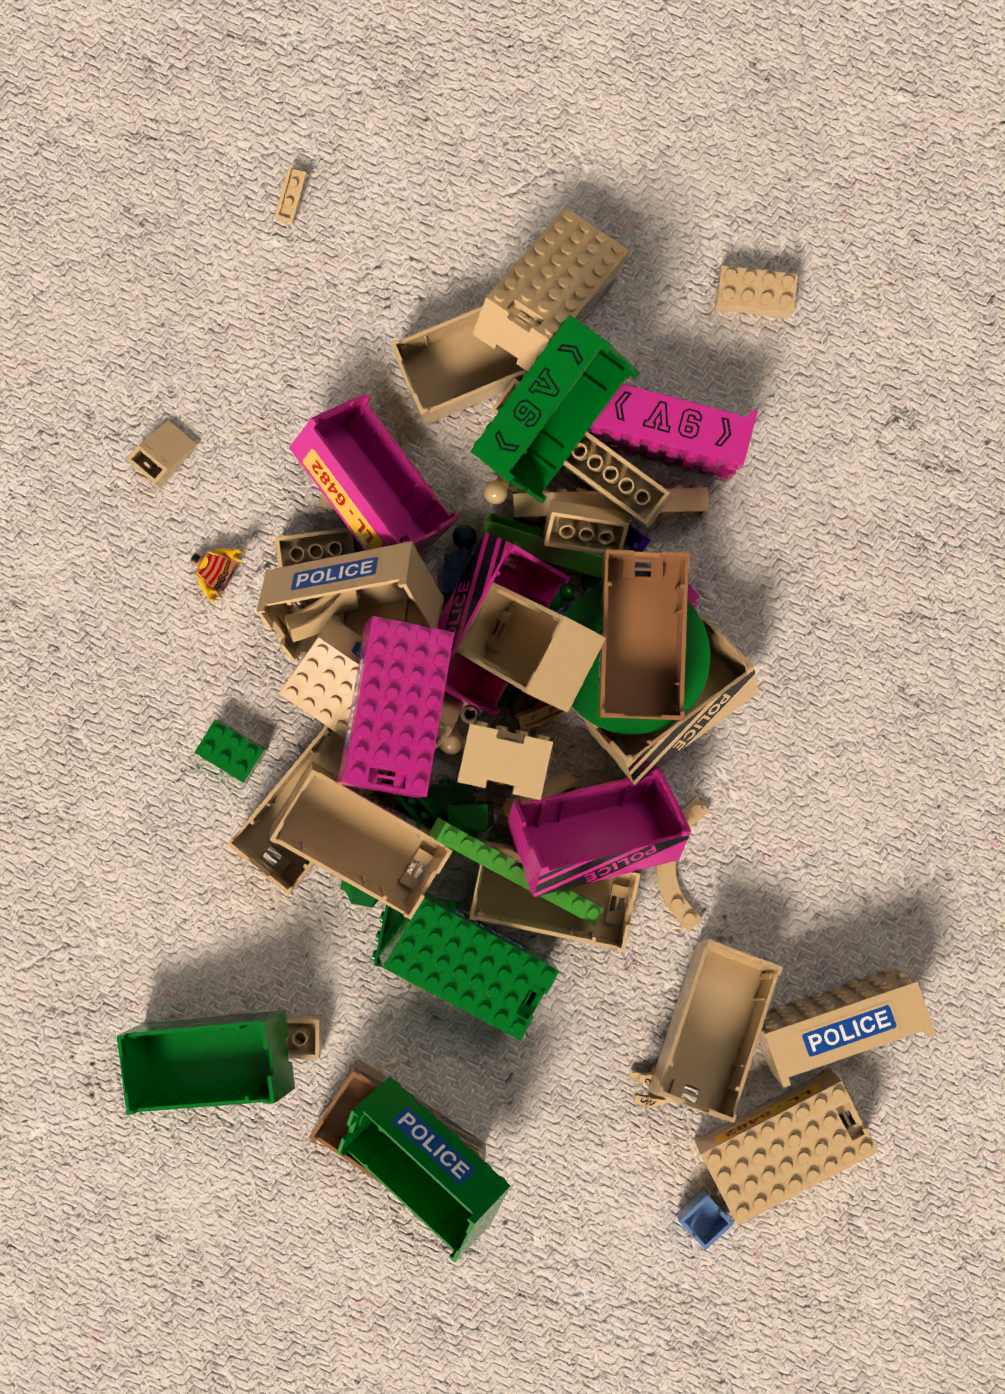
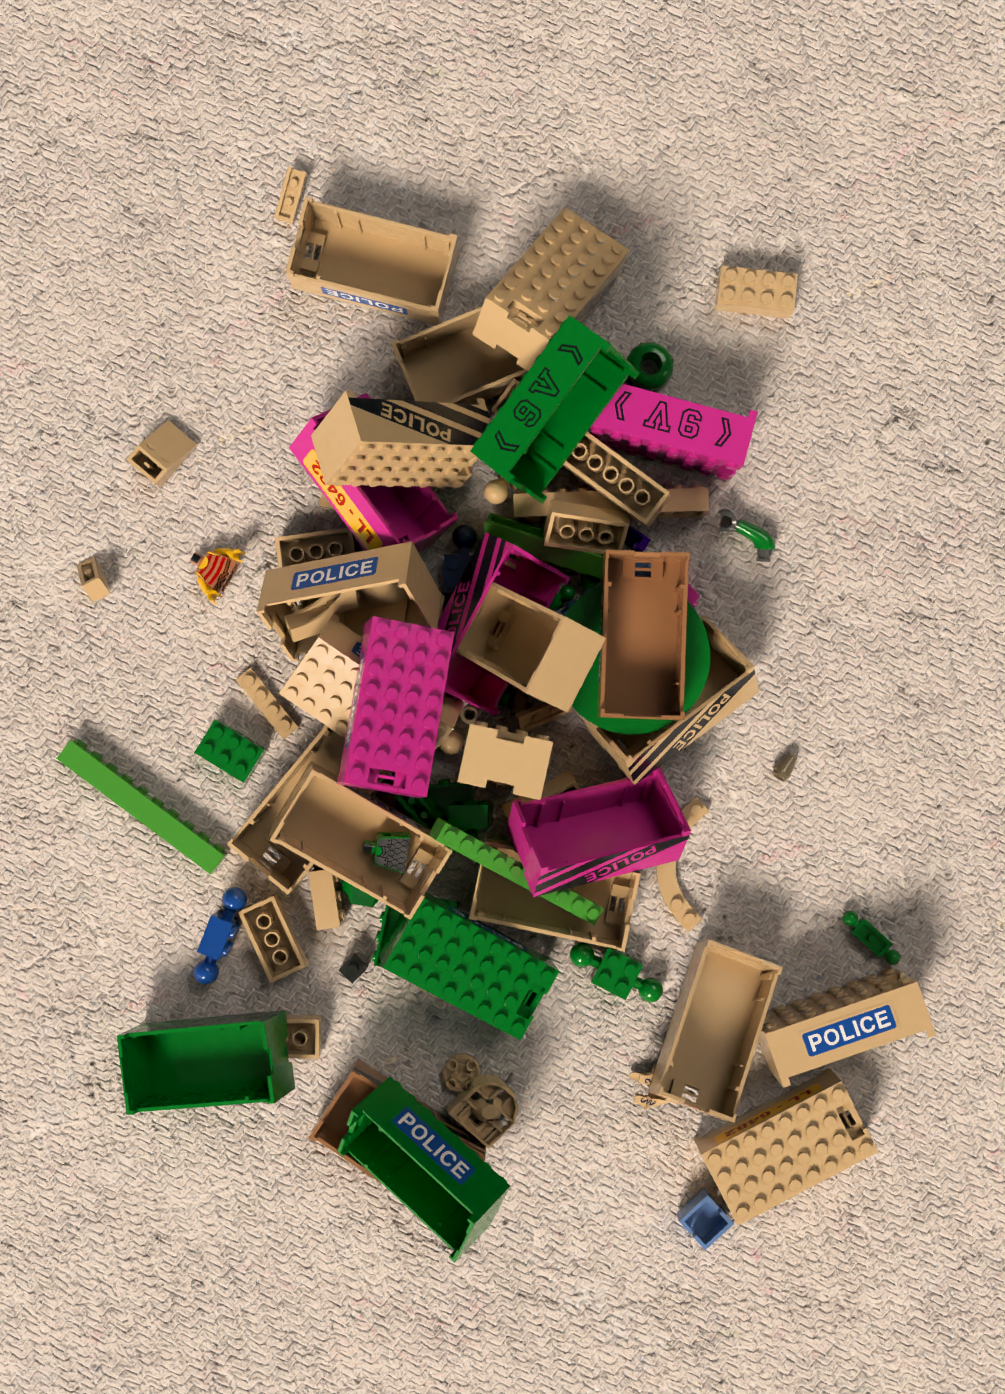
none -> bright green brick [56,739,228,874]
none -> tan slope [77,556,110,602]
none -> blue brick [194,887,247,985]
none -> tan plate [236,667,299,739]
none -> tan brick [238,893,309,983]
none -> tan piece [285,196,459,325]
none -> tan brick [308,867,347,930]
none -> tan piece [311,390,491,488]
none -> pearl dark grey brick [339,953,368,984]
none -> torso [362,832,411,874]
none -> tan tile [443,1053,481,1093]
none -> tan connector [447,1074,519,1149]
none -> green brick [570,942,663,1002]
none -> green piece [626,342,674,392]
none -> green piece [718,509,775,562]
none -> dark tan cone [772,752,798,782]
none -> green plate [842,910,901,965]

